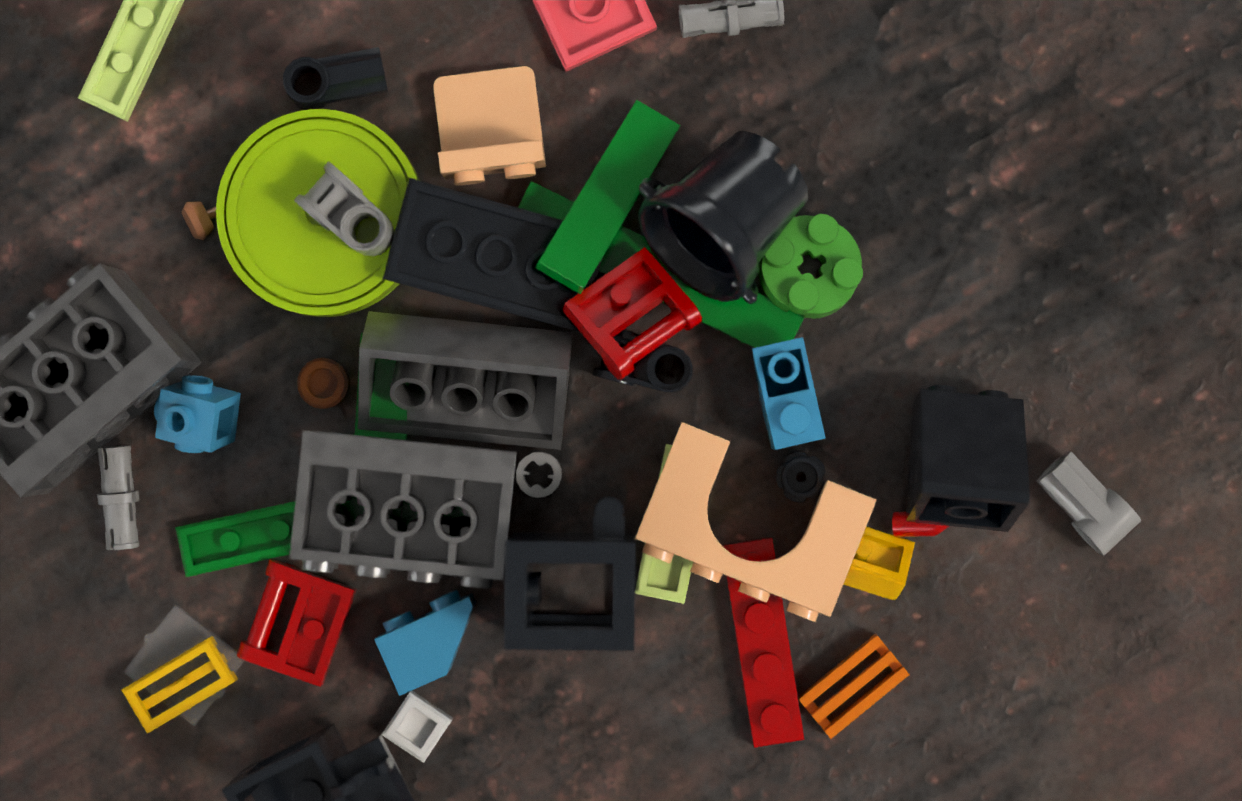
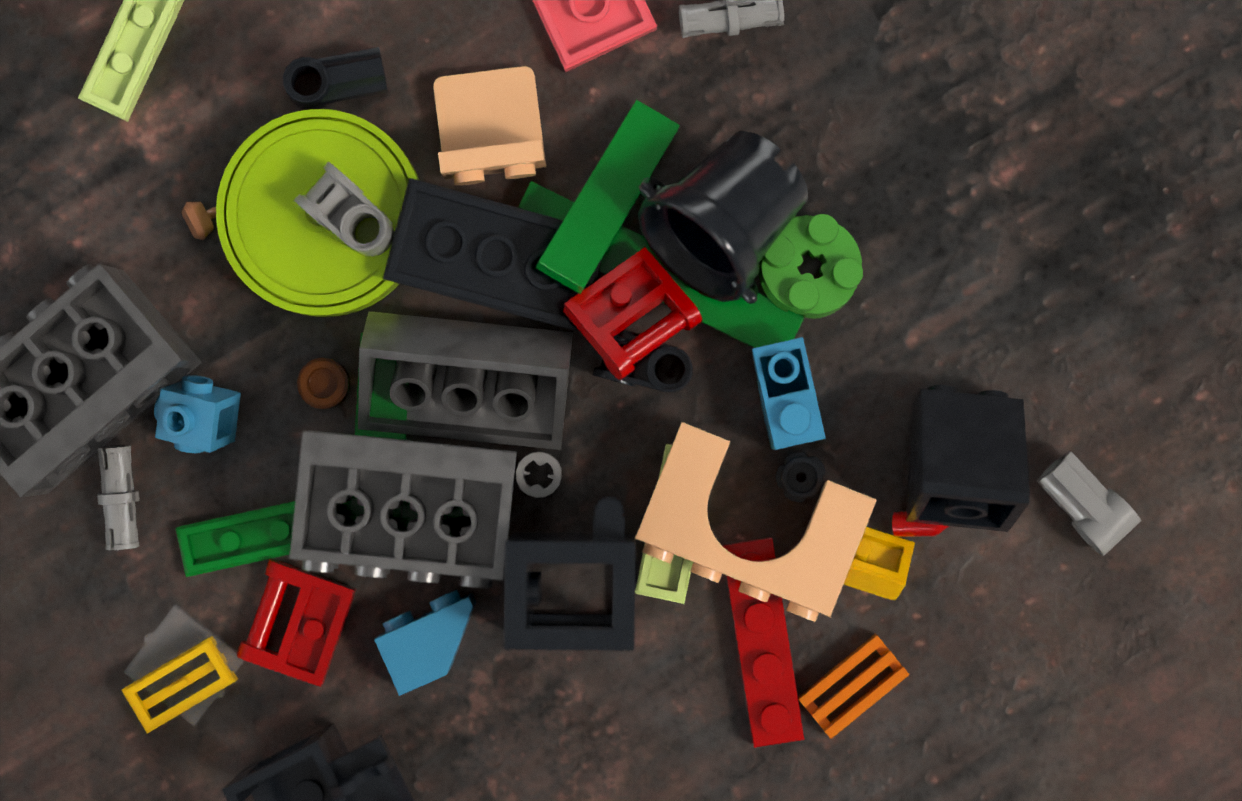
white tile [381,691,453,763] -> none

